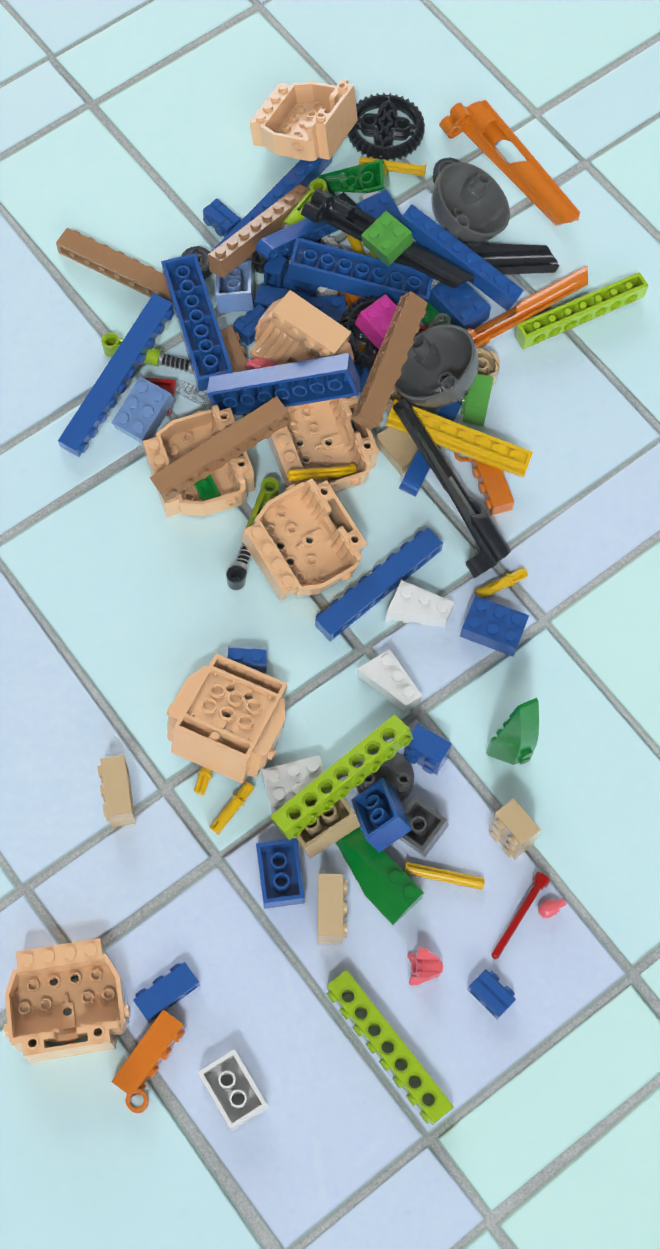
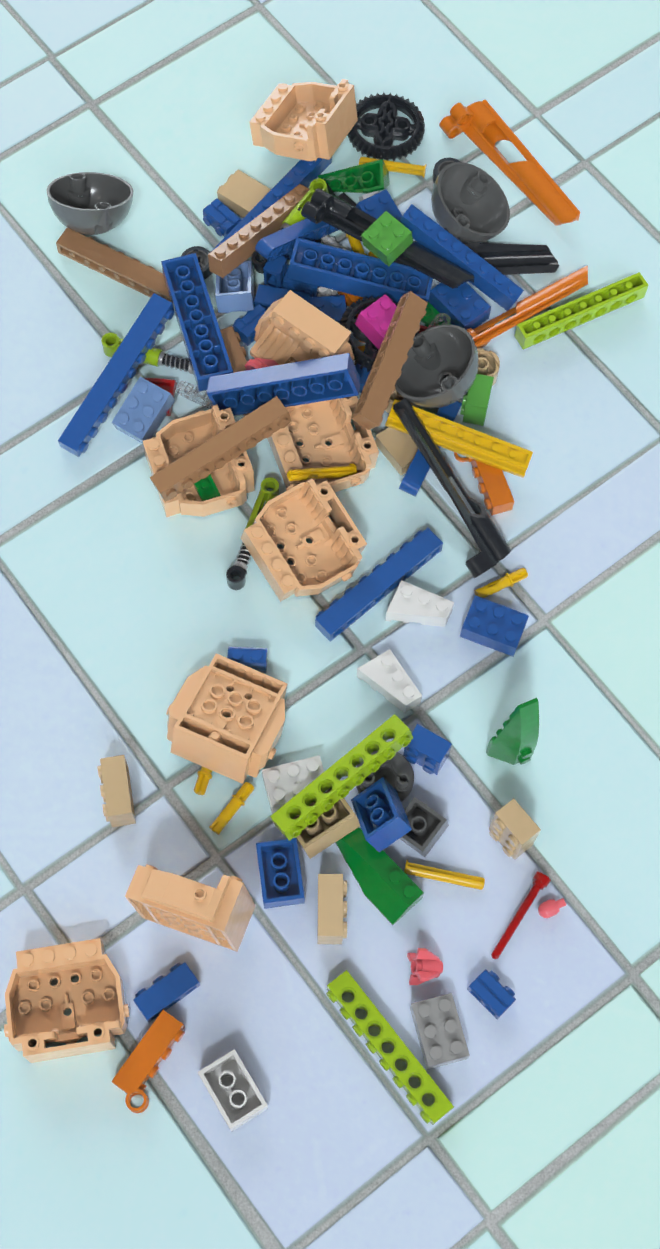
none -> dark grey piece [46,172,134,235]
none -> light nougat piece [125,864,256,952]
none -> tan brick [217,170,271,218]
none -> light grey brick [410,993,470,1070]

